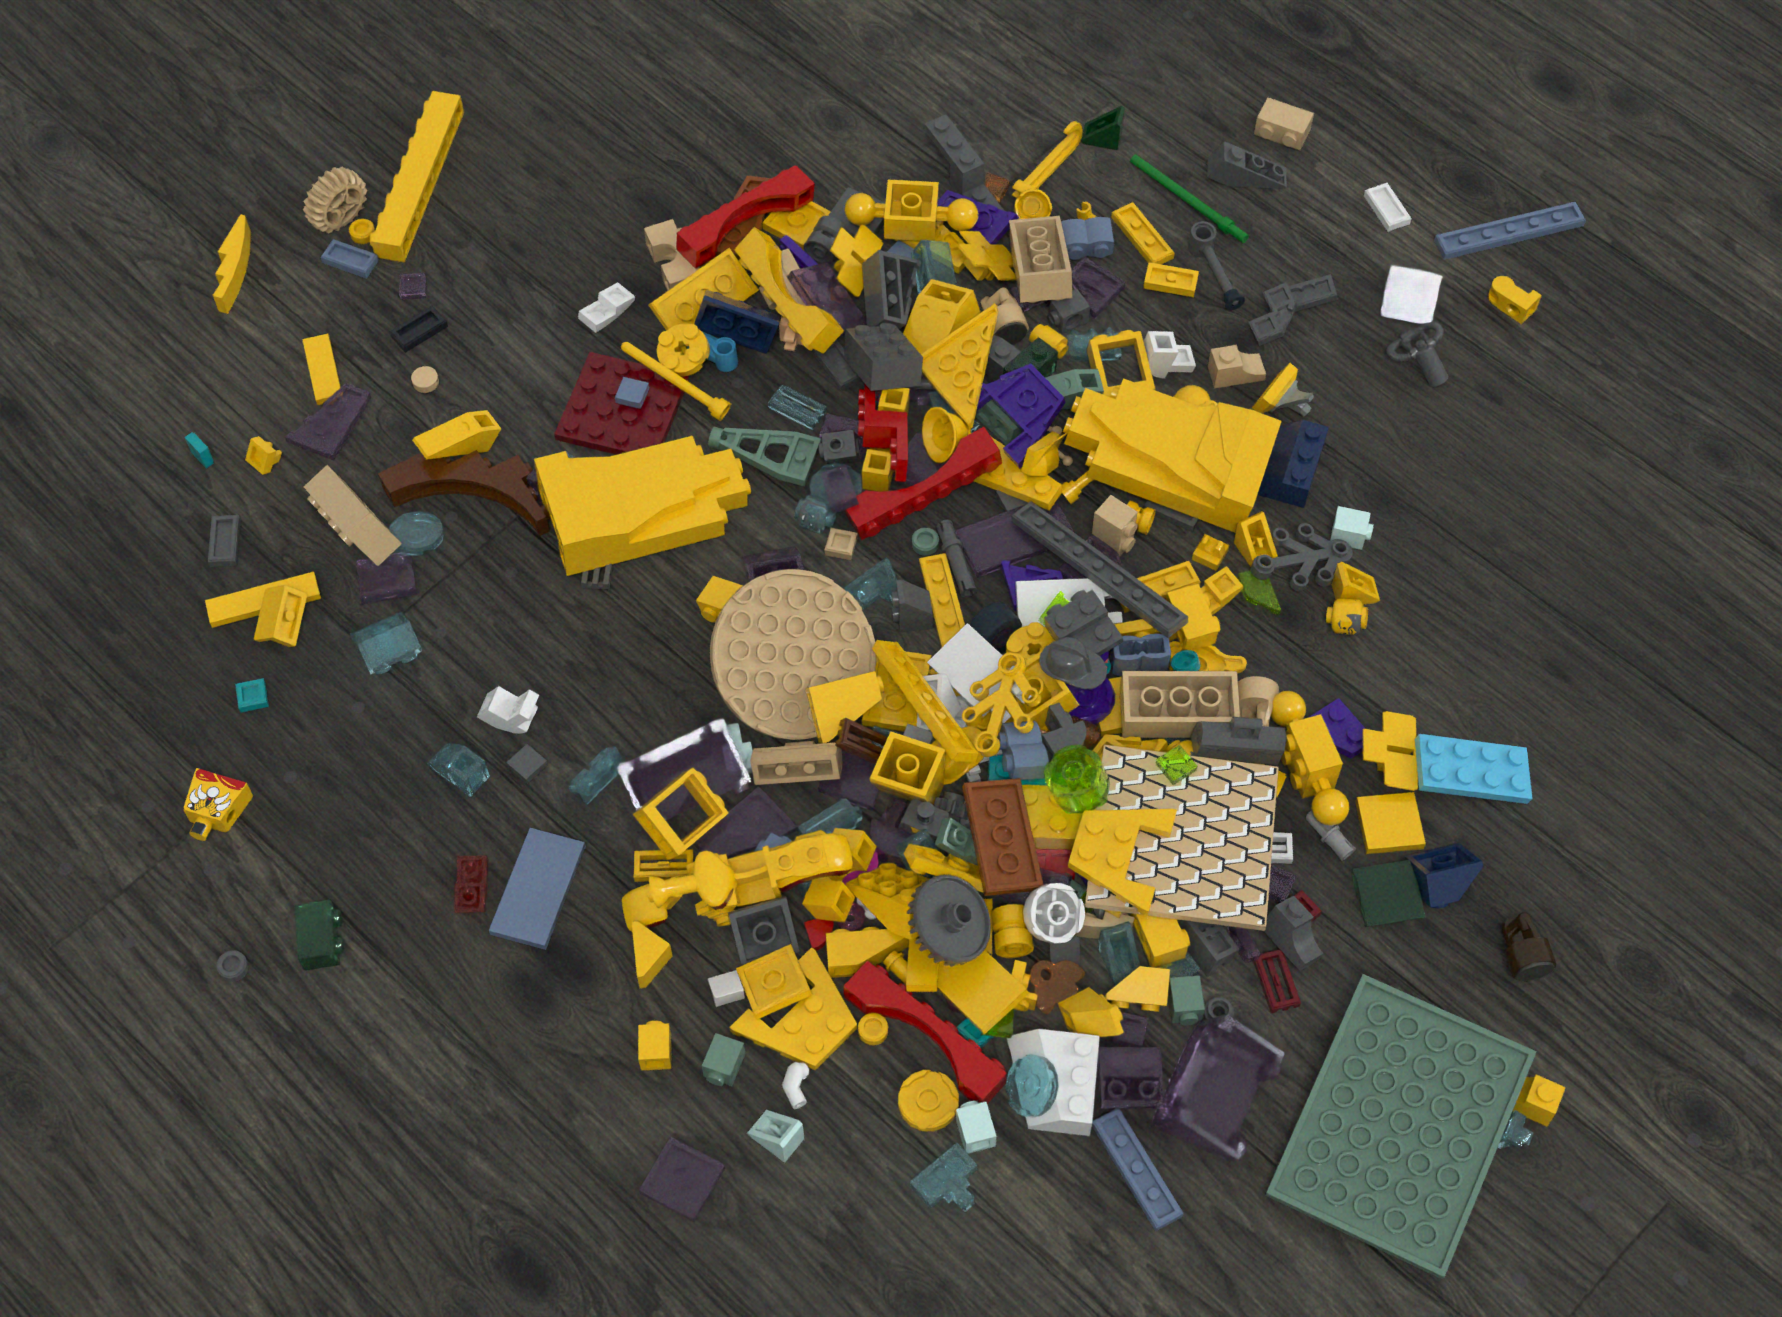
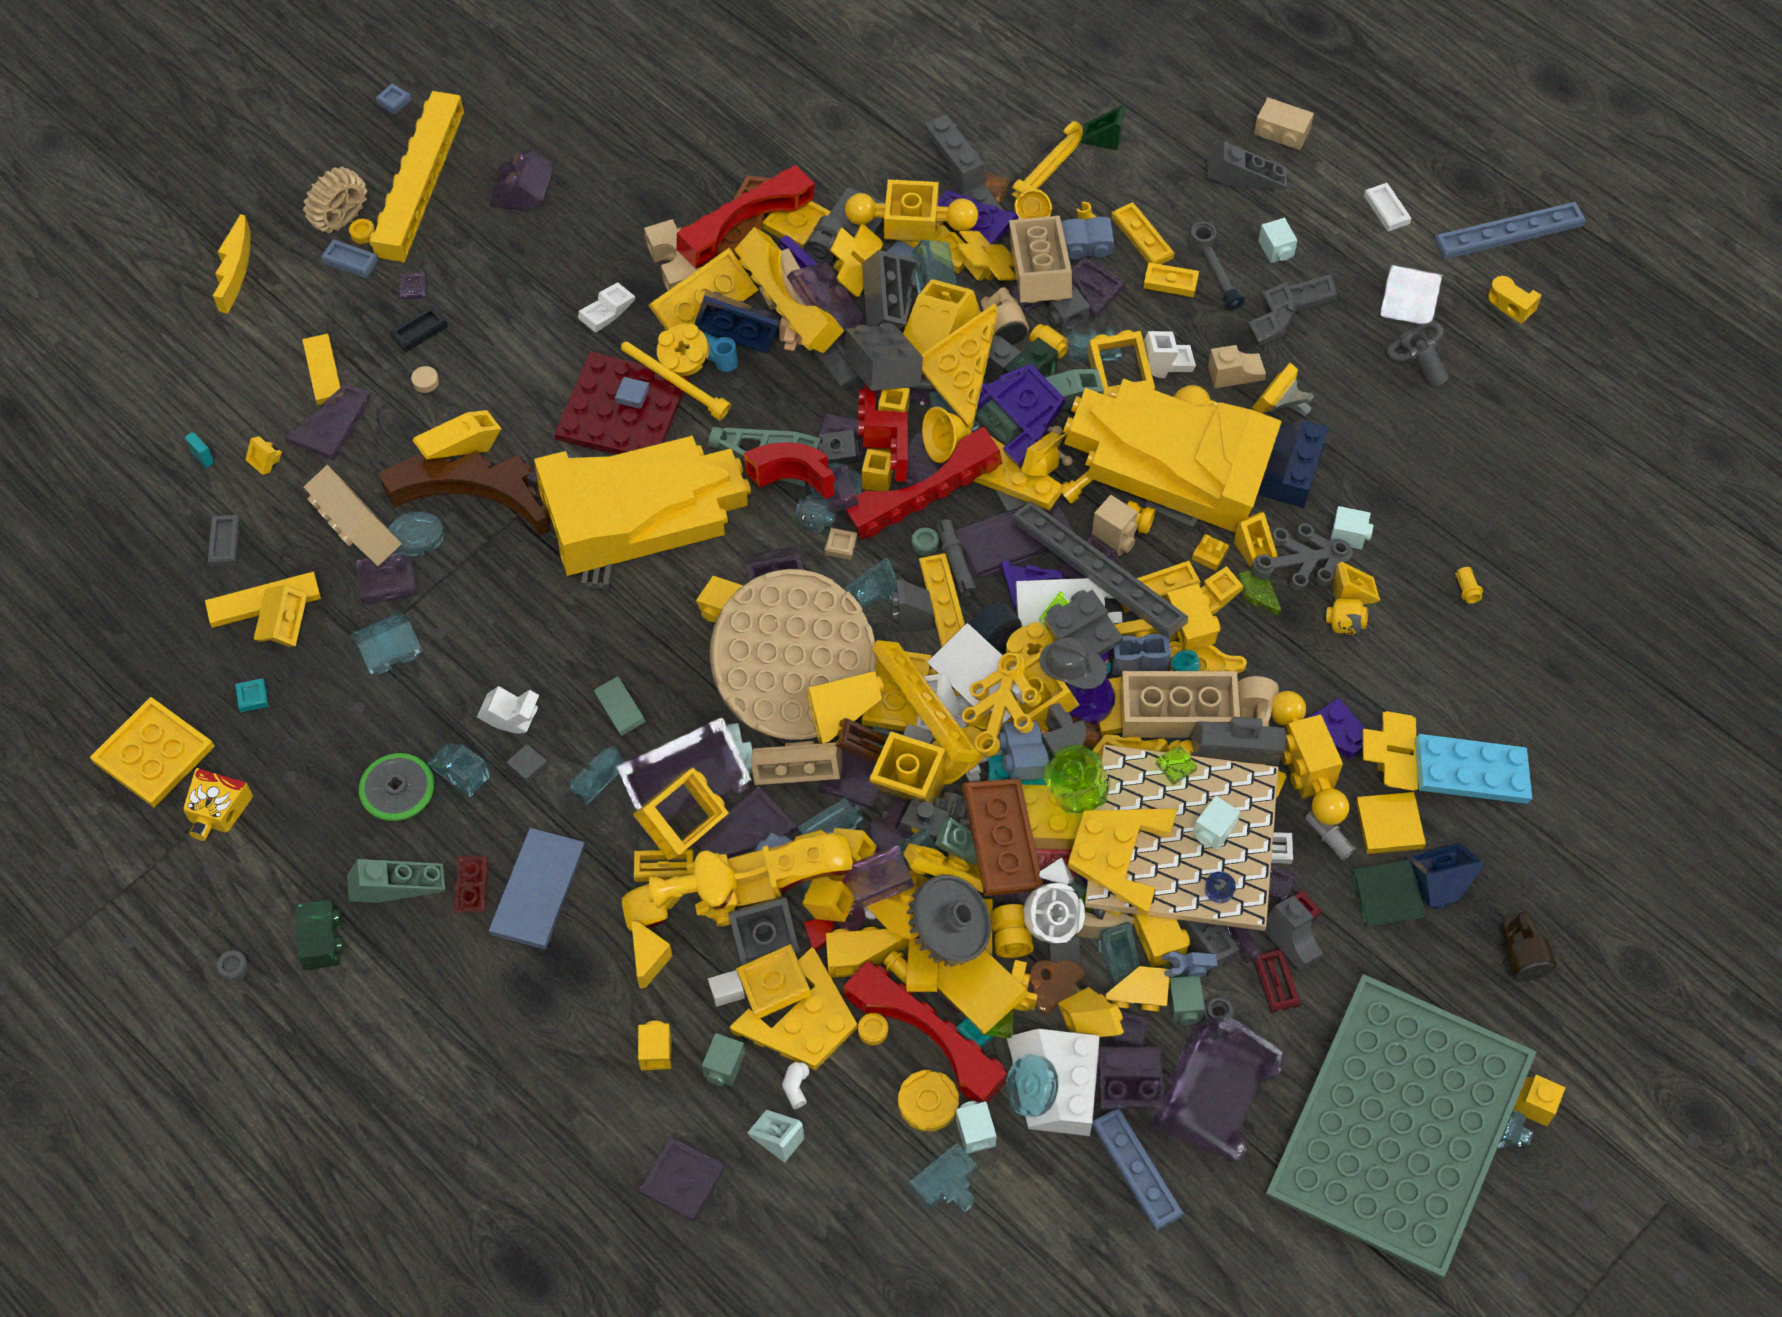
clear light blue tile [768,384,827,430] -> none
green bar [1130,154,1249,243] -> none
none -> yellow plate [90,697,215,808]
none -> sand green slope [347,859,445,903]
none -> dark grey wheel [359,753,434,821]
none -> sand blue tile [376,83,411,114]
none -> clear purple slope [489,148,554,212]
none -> sand green slope [594,676,646,736]
none -> red arch [744,442,835,499]
none -> plate [845,845,914,909]
none -> white slope [1039,858,1074,885]
none -> sand blue plate [1162,952,1218,977]
none -> light aqua brick [1193,796,1241,851]
none -> clear blue tile [1205,871,1236,903]
none -> light aqua brick [1258,218,1297,263]
none -> yellow pin [1455,567,1483,604]

